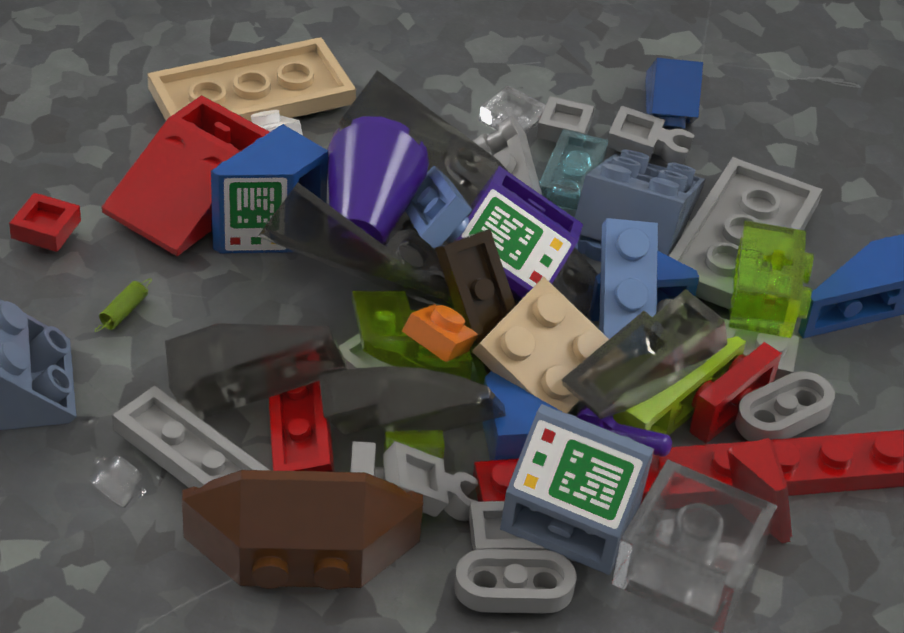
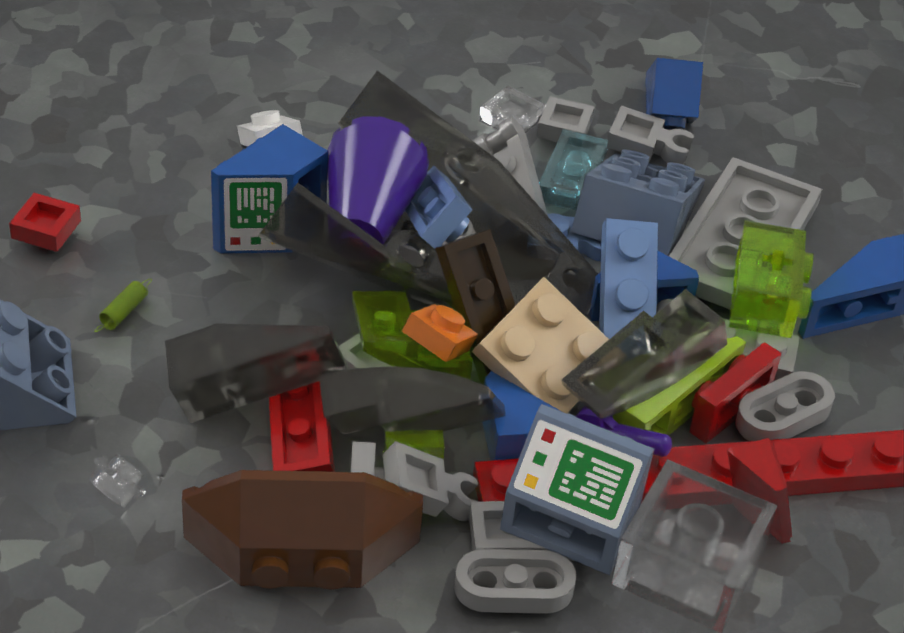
red slope [101,95,270,256] -> none
light grey plate [112,385,269,488] -> none
tan plate [147,37,356,122] -> none
slope [456,166,583,301] -> none

